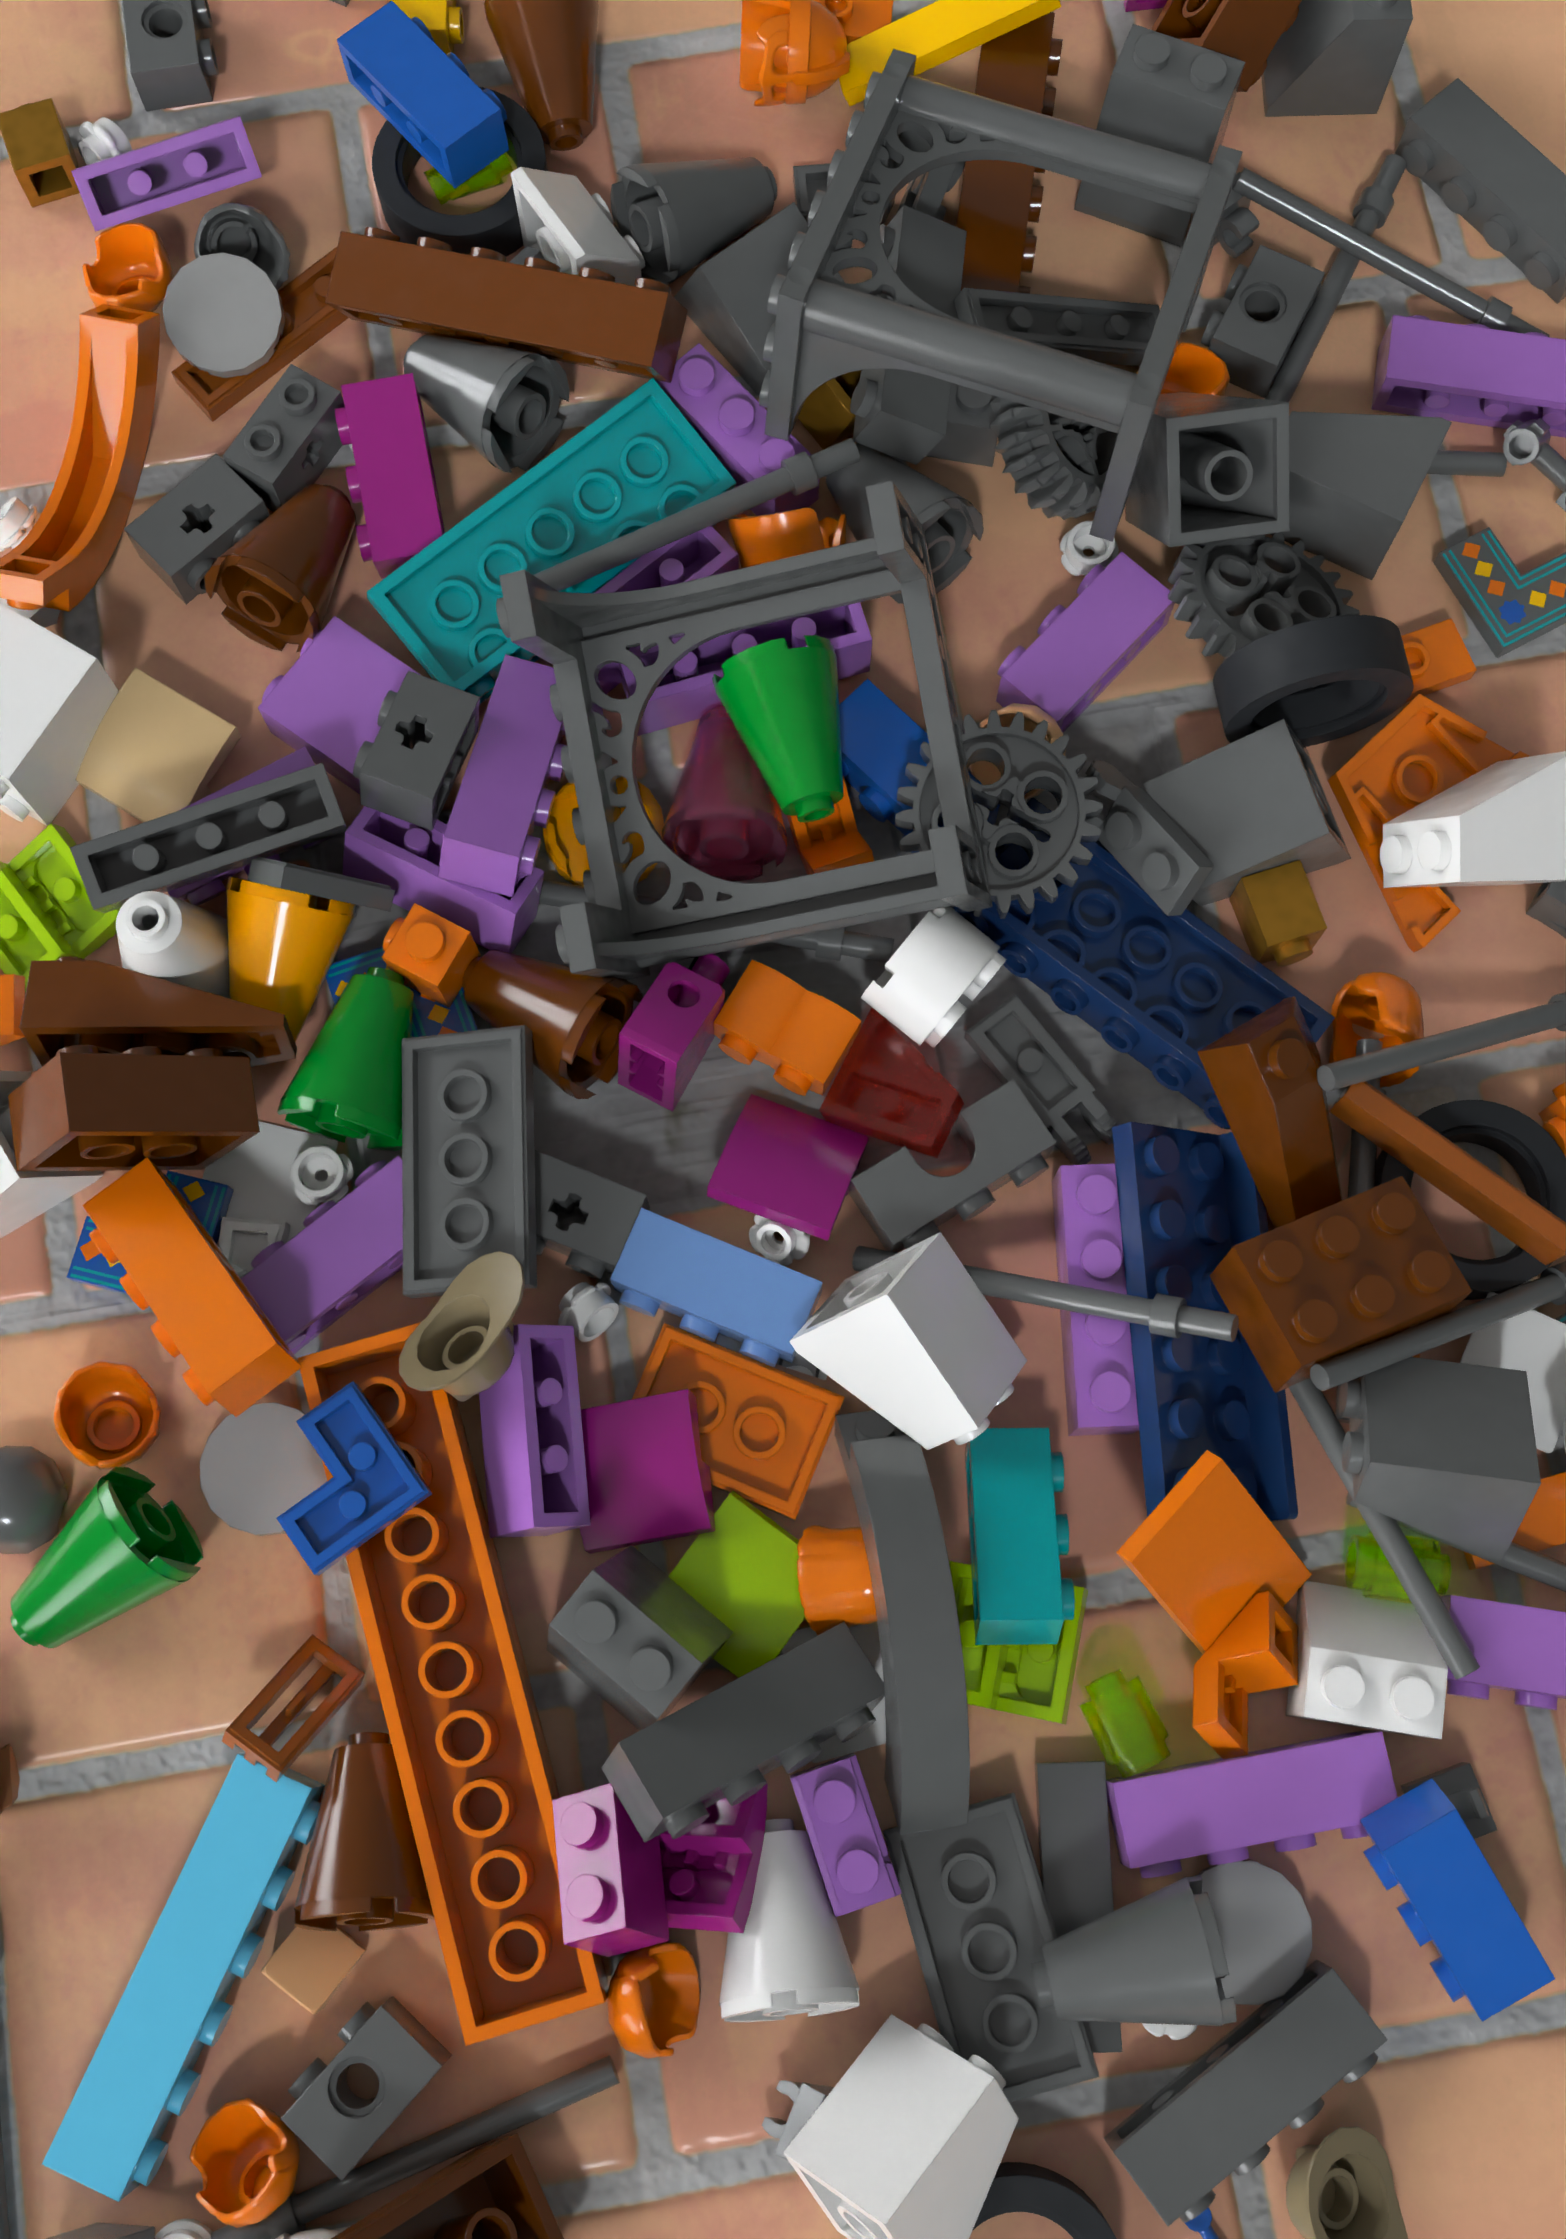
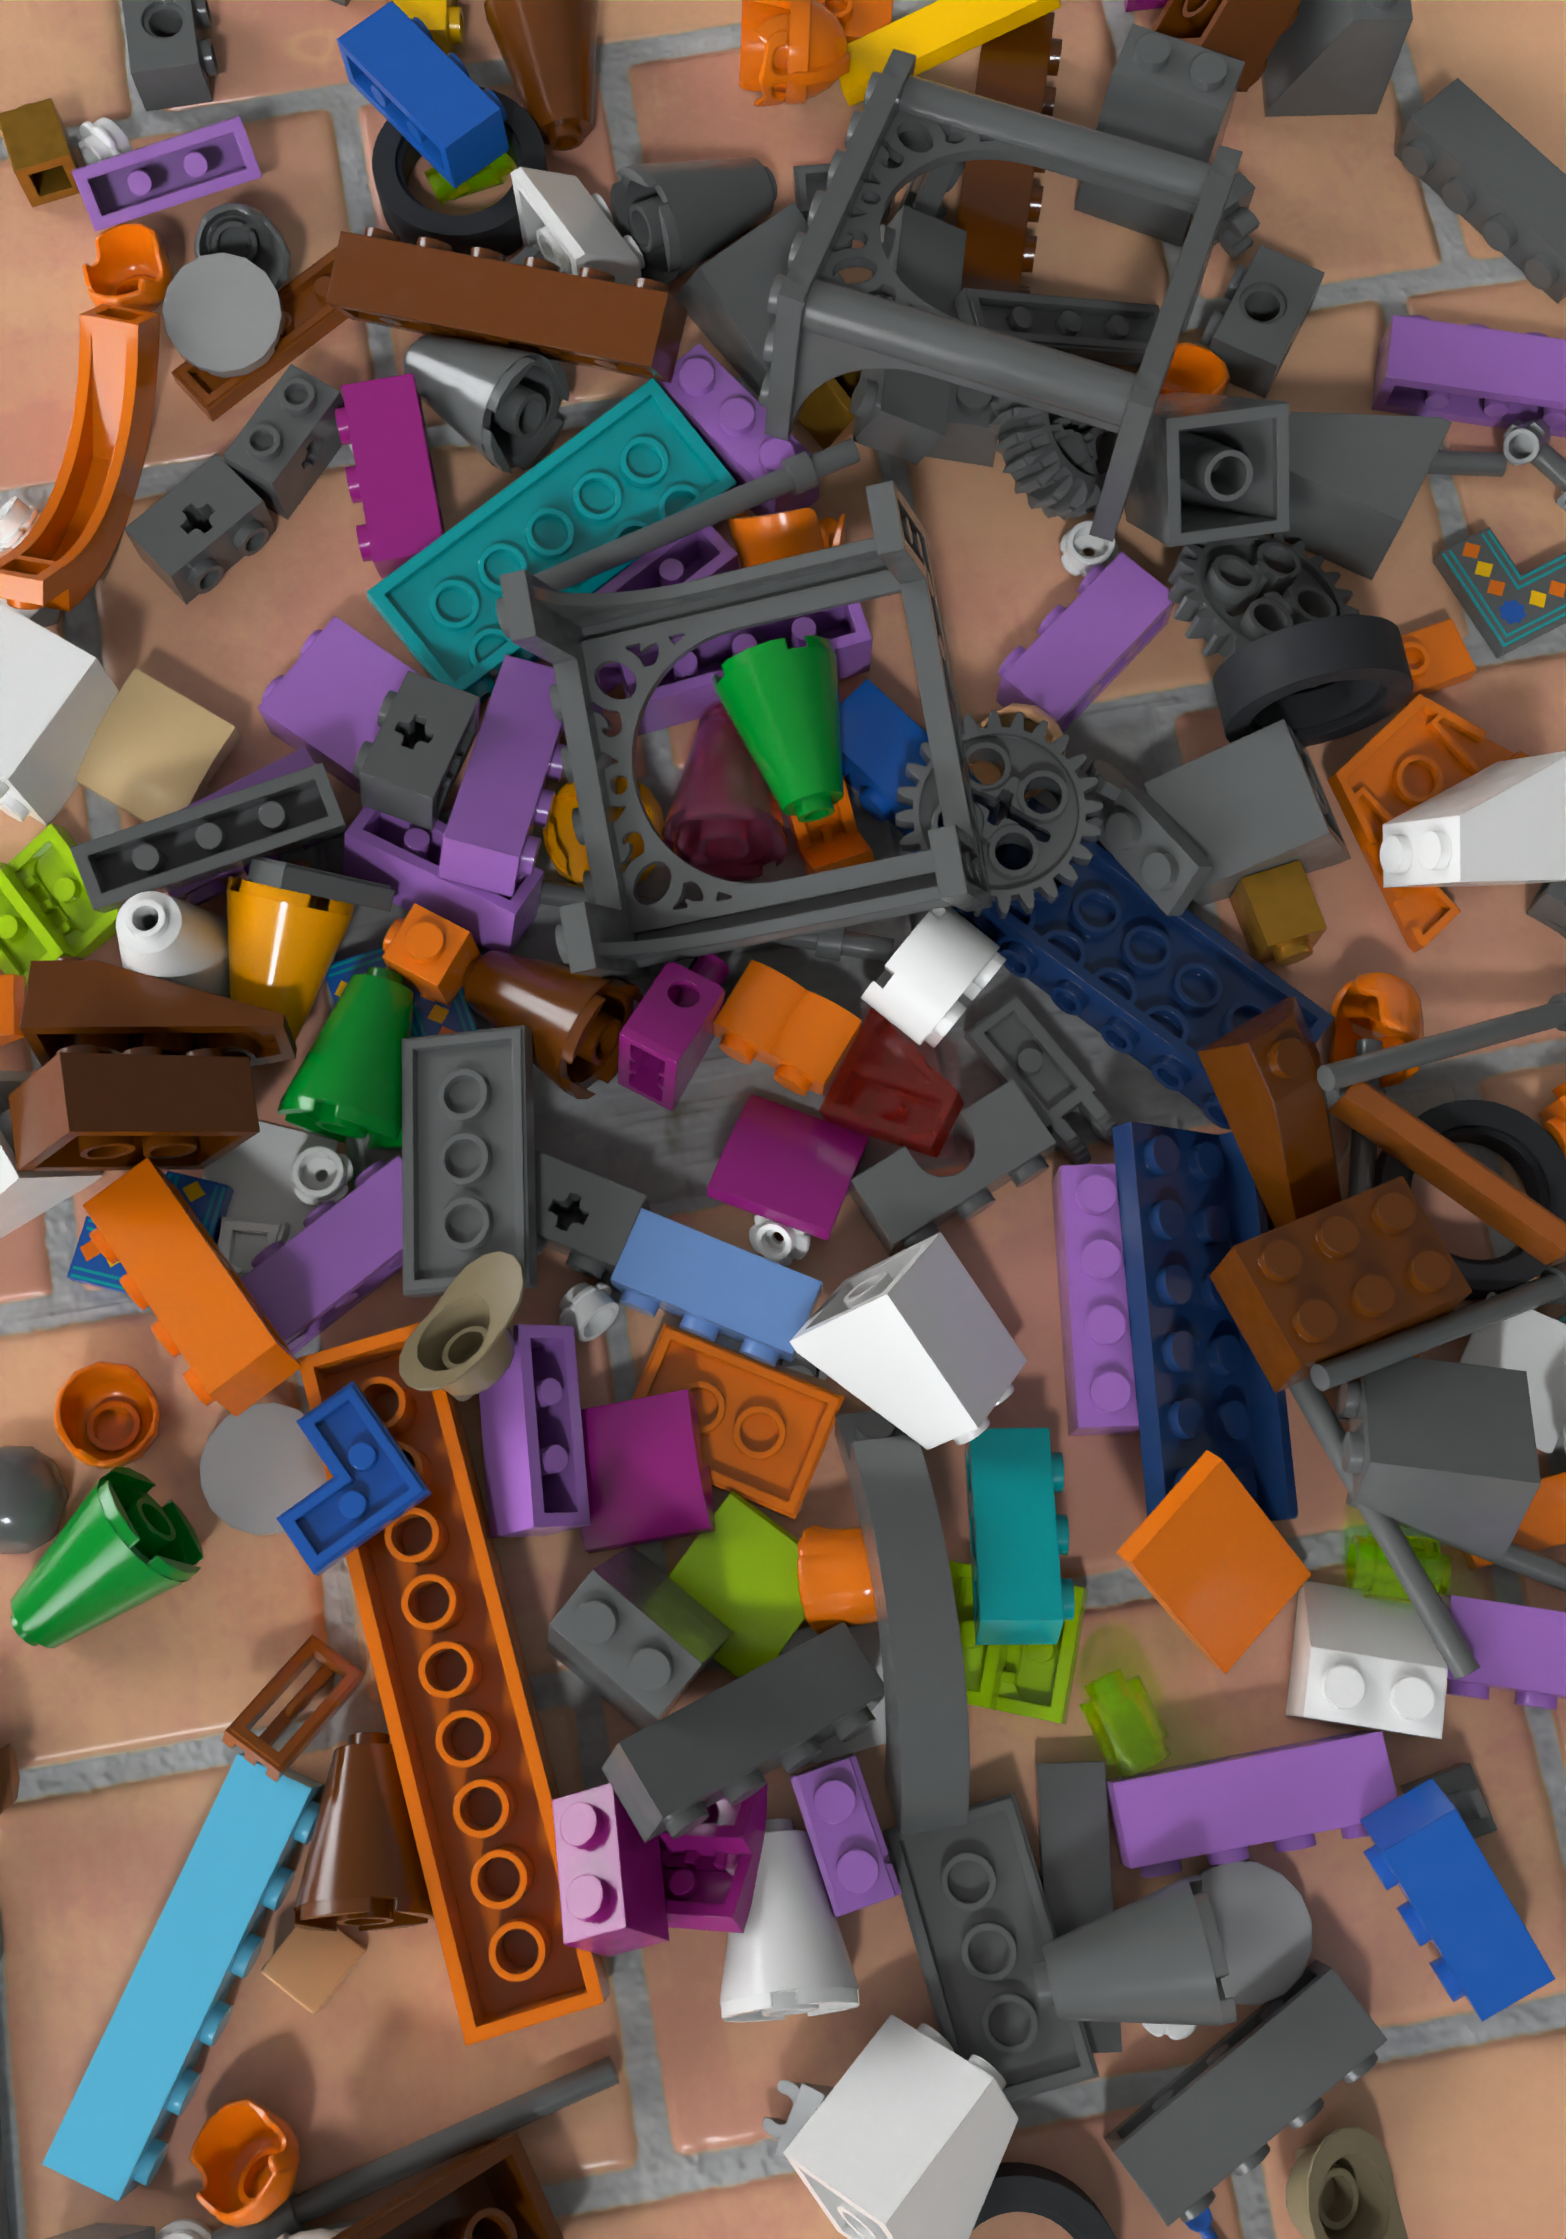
reddish brown cone [205,484,356,652] -> none
dark grey brick [281,1996,452,2181] -> none
orange hair [607,1943,700,2059] -> none
dark grey cone [826,443,984,604] -> none
dark grey bar [852,1246,1239,1342] -> none
orange slope [1192,1591,1298,1759] -> none
dark grey bar [1232,167,1550,337] -> none
dark grey bar [1265,154,1407,403] -> none

